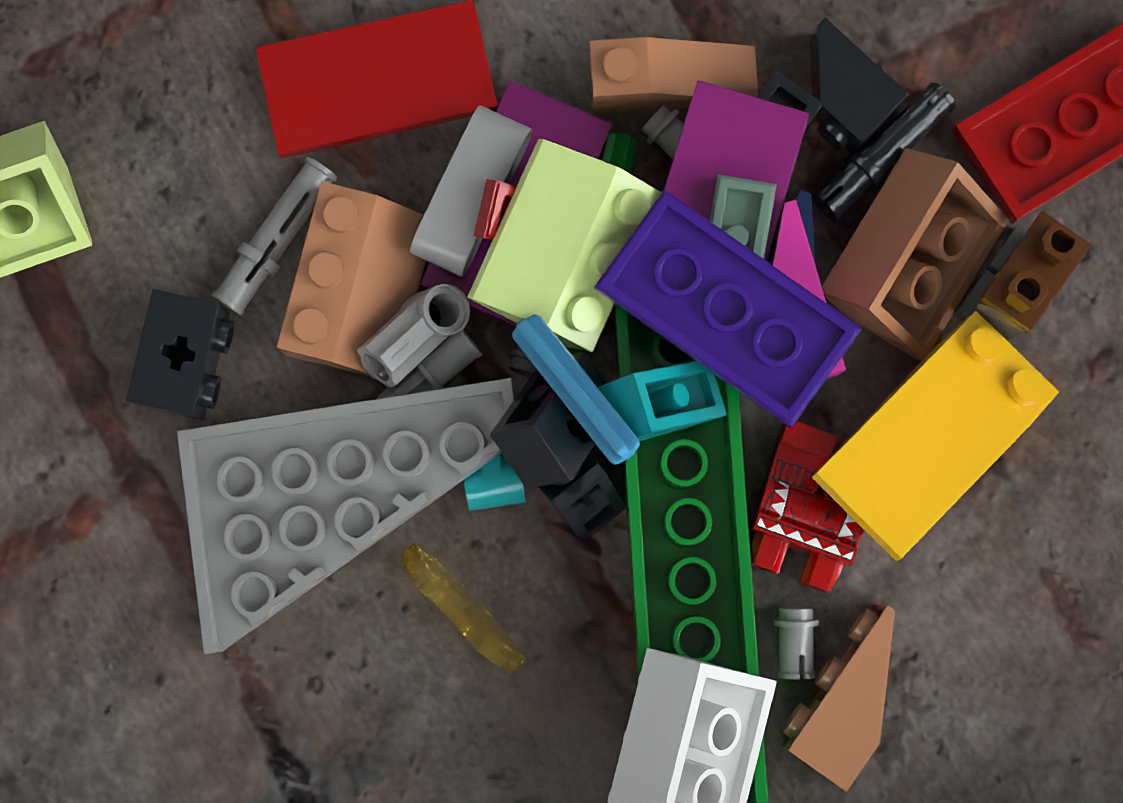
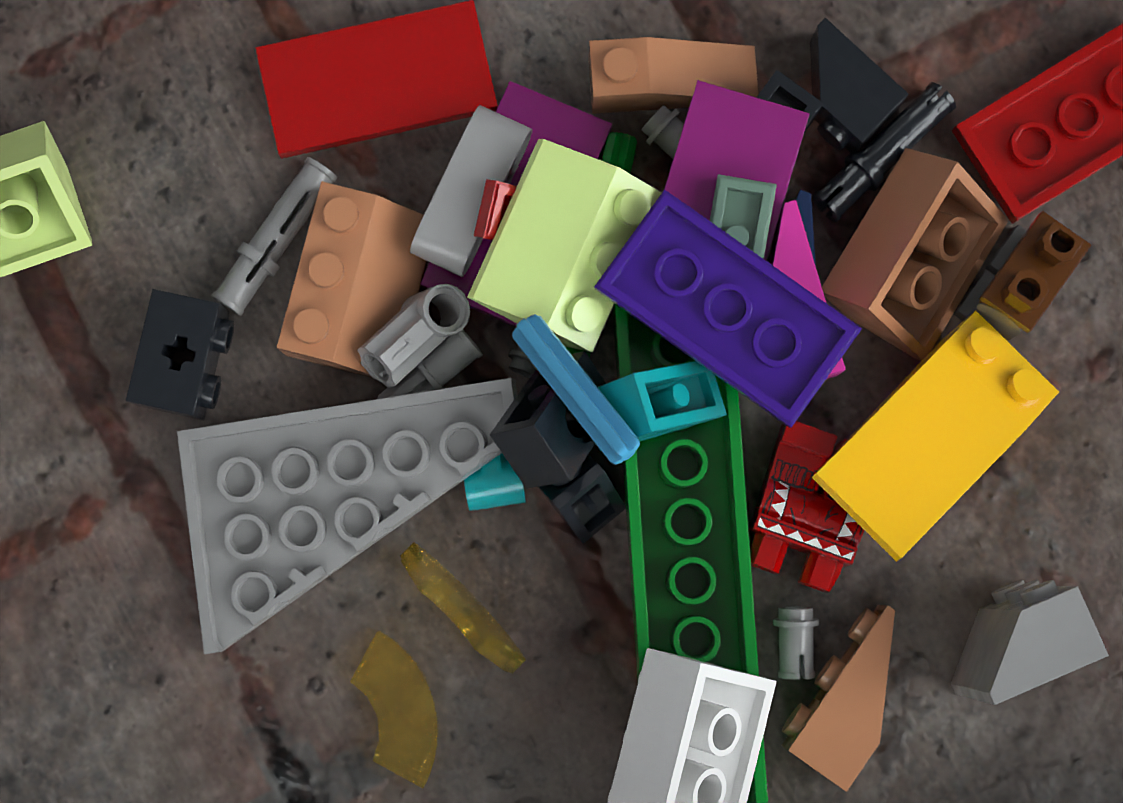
none -> clear yellow tile [350,630,439,789]
none -> light grey slope [951,580,1109,705]

